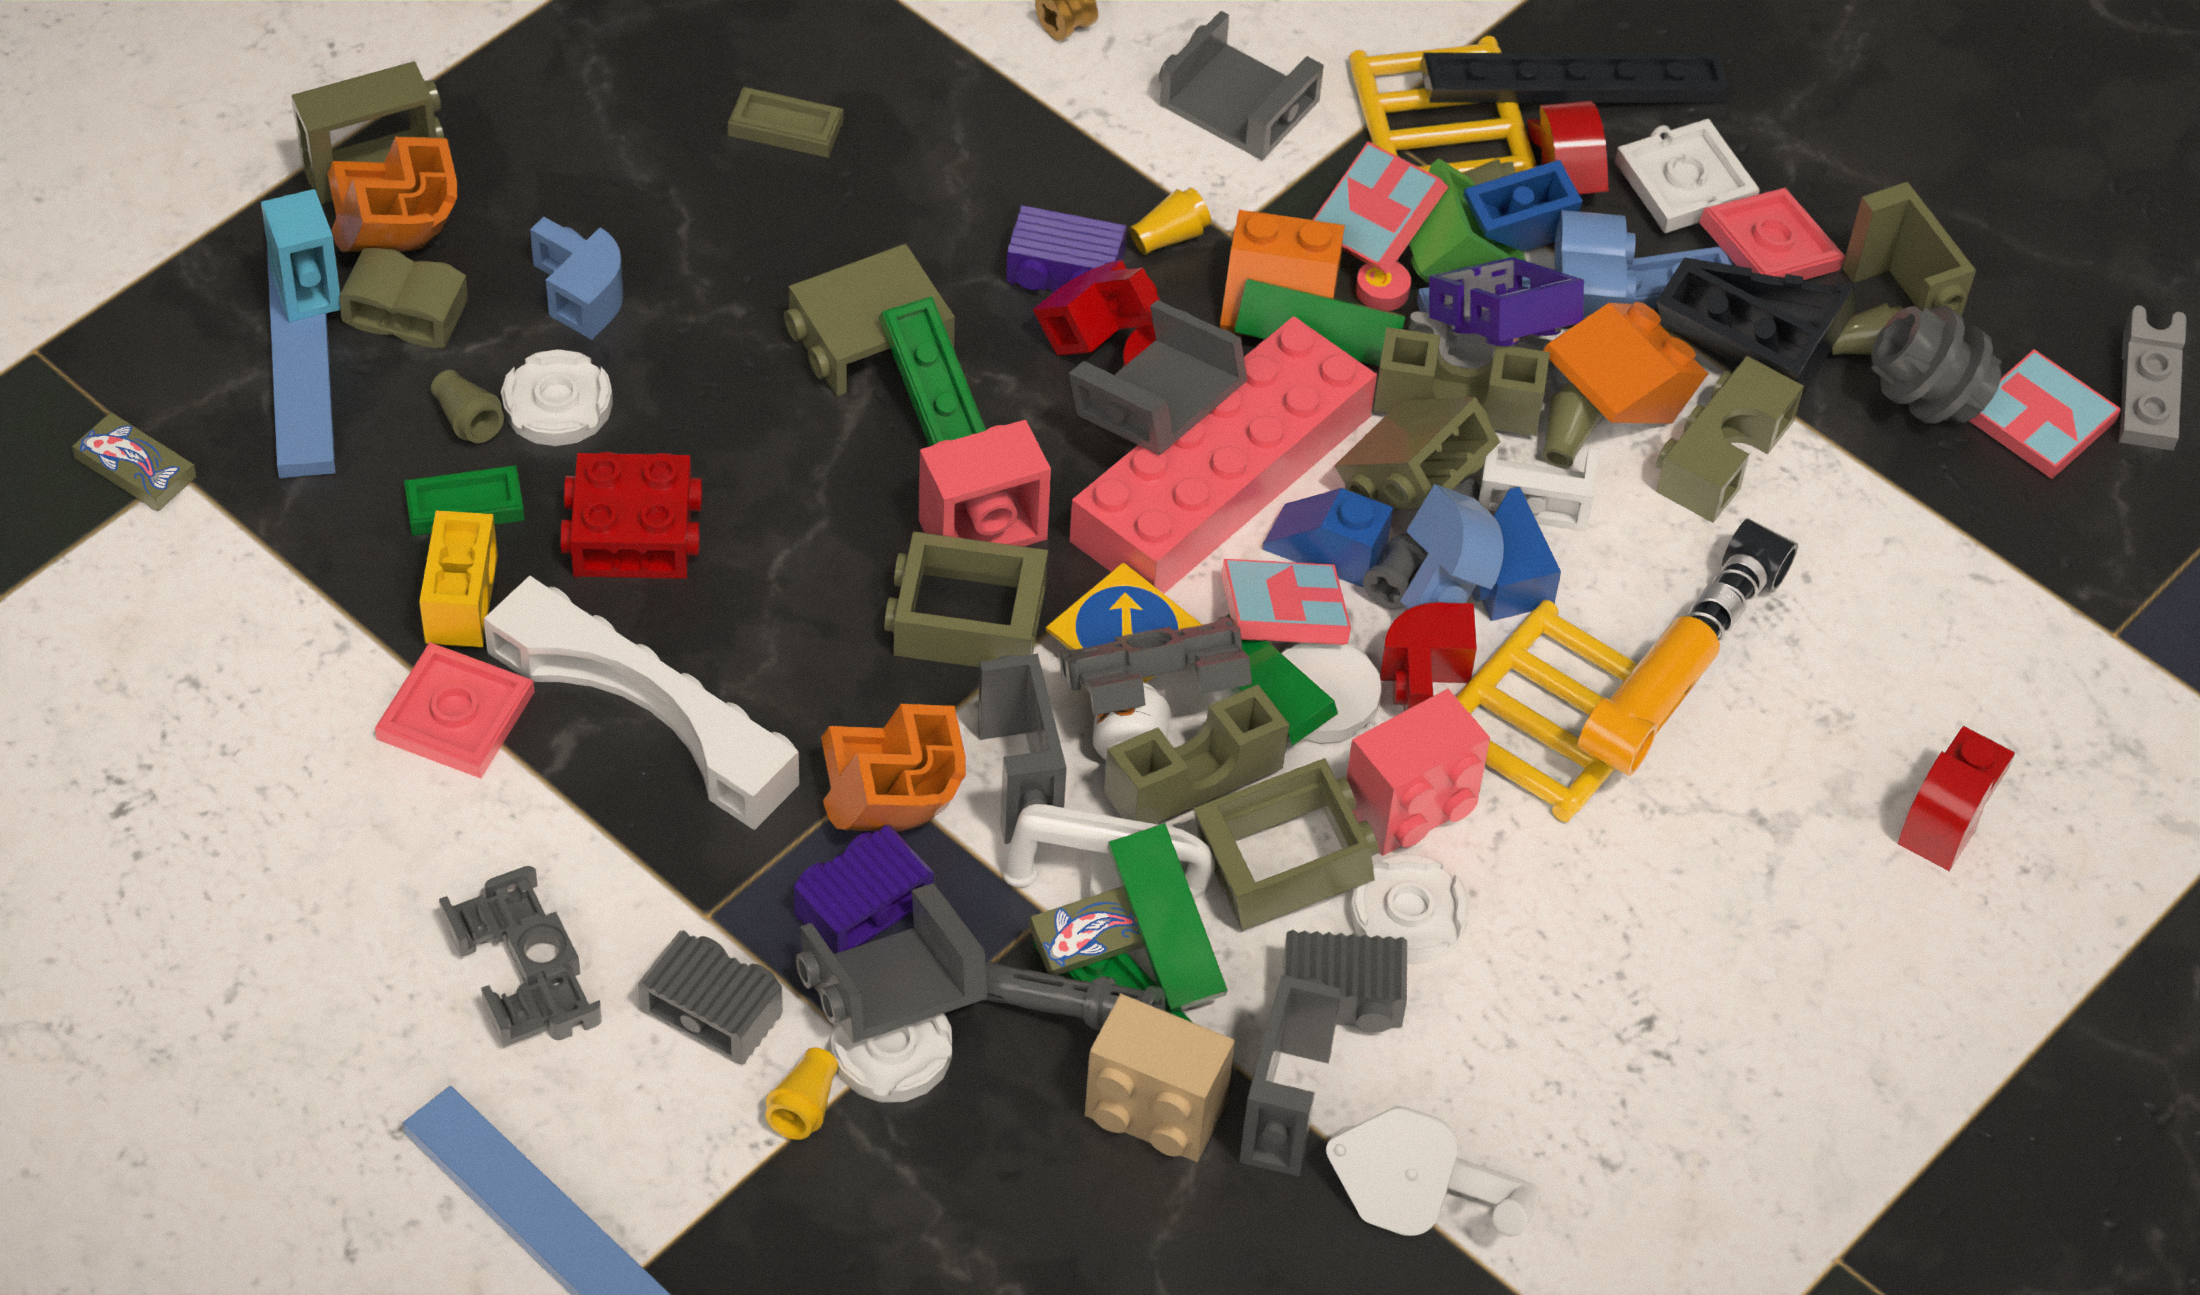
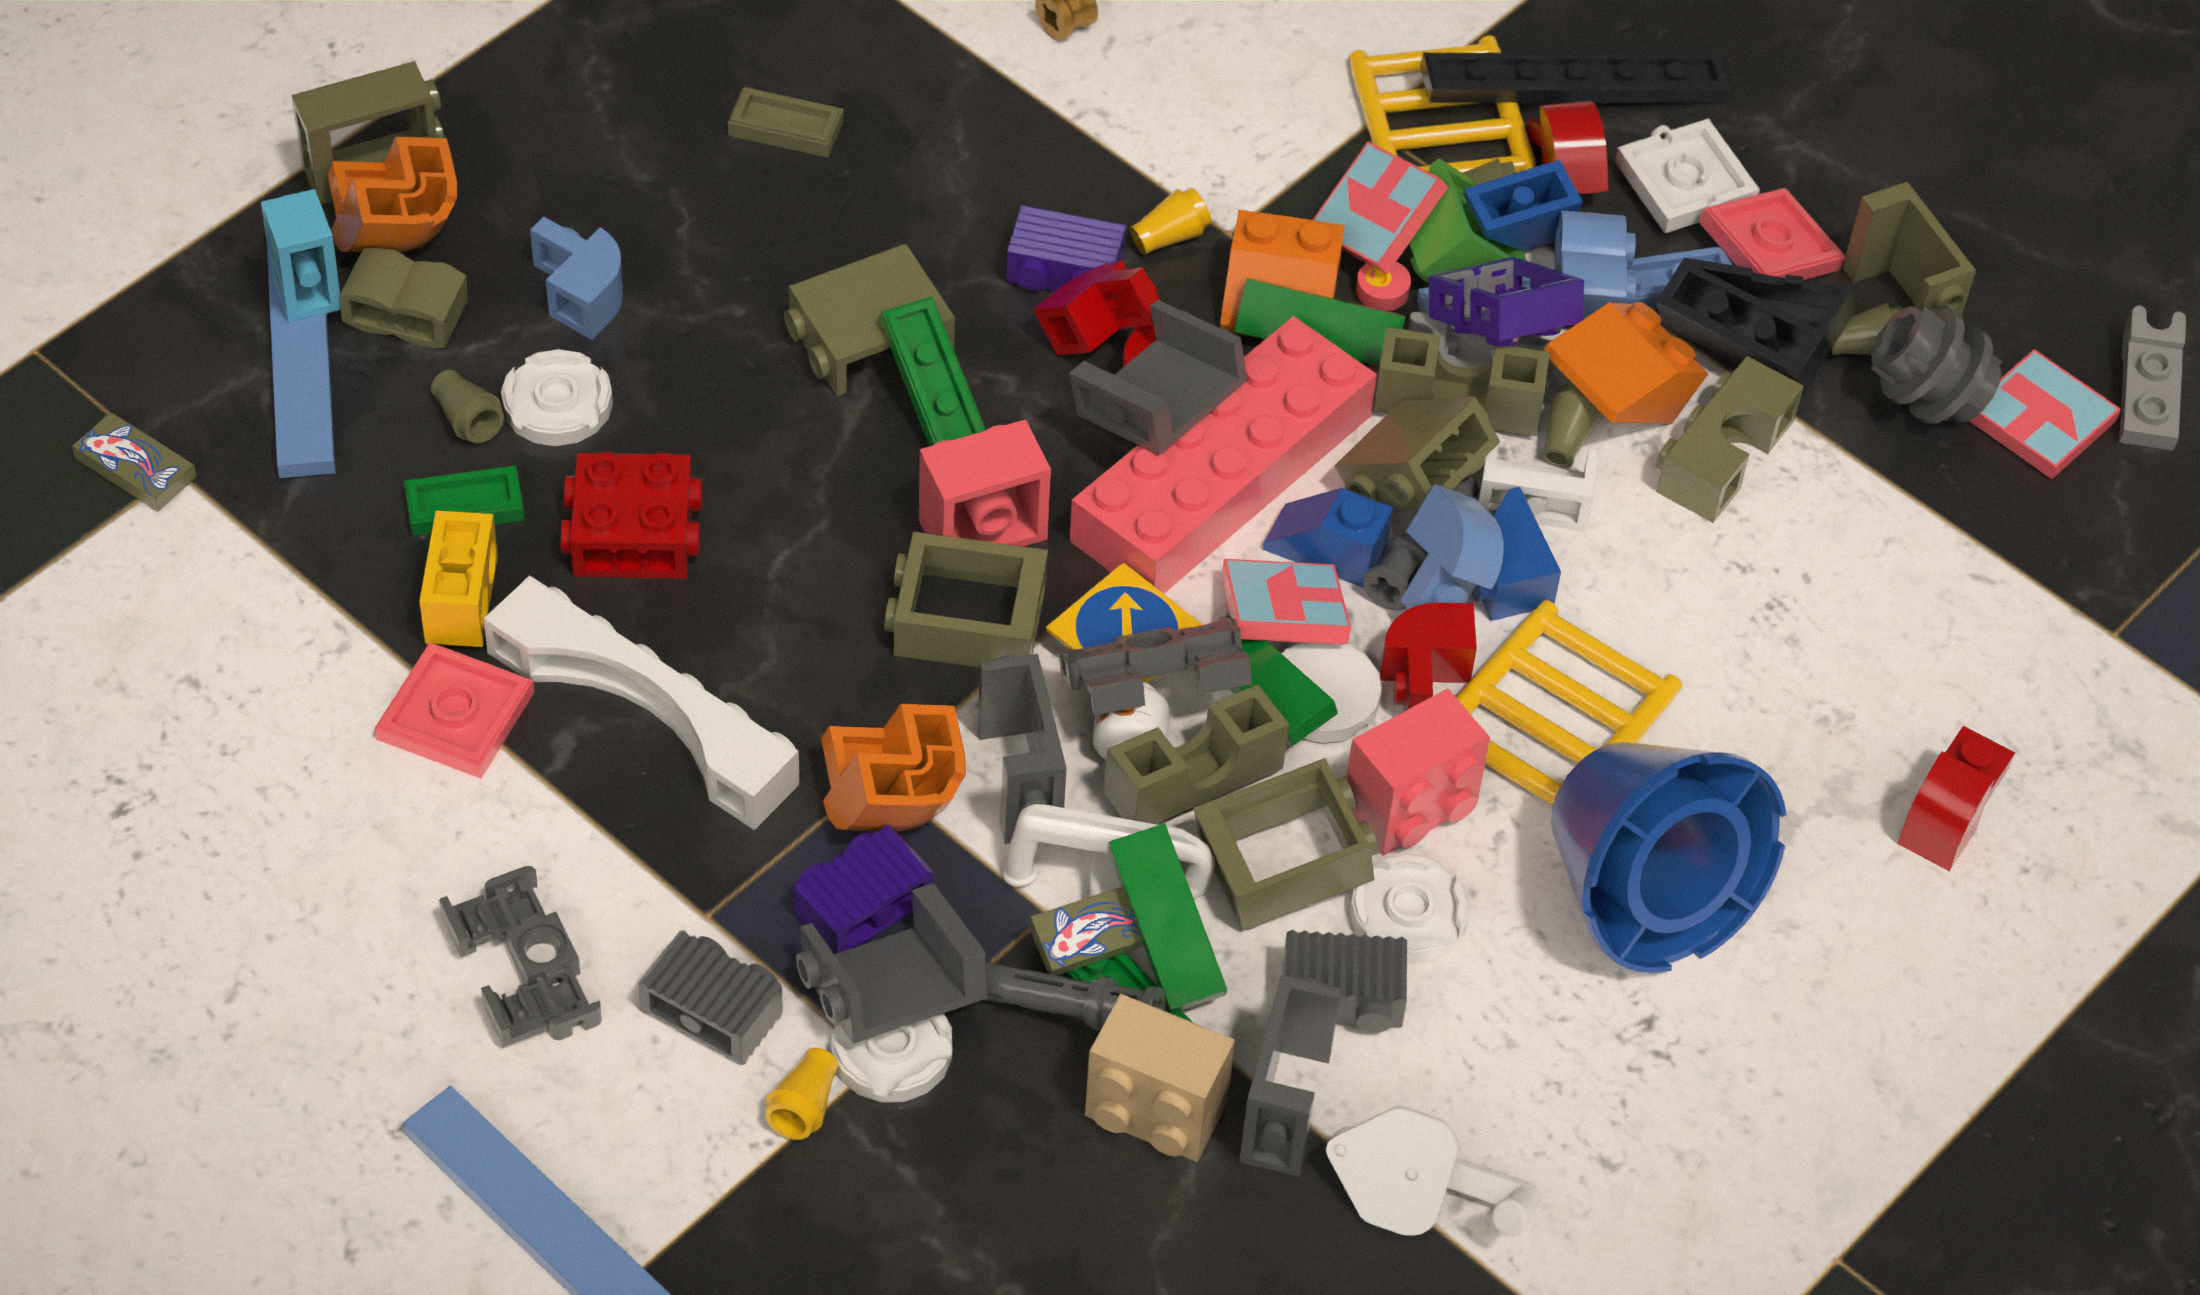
dark grey panel [1159,10,1324,161] -> none
light orange piece [1577,518,1798,776] -> none
none -> blue cone [1551,742,1787,973]

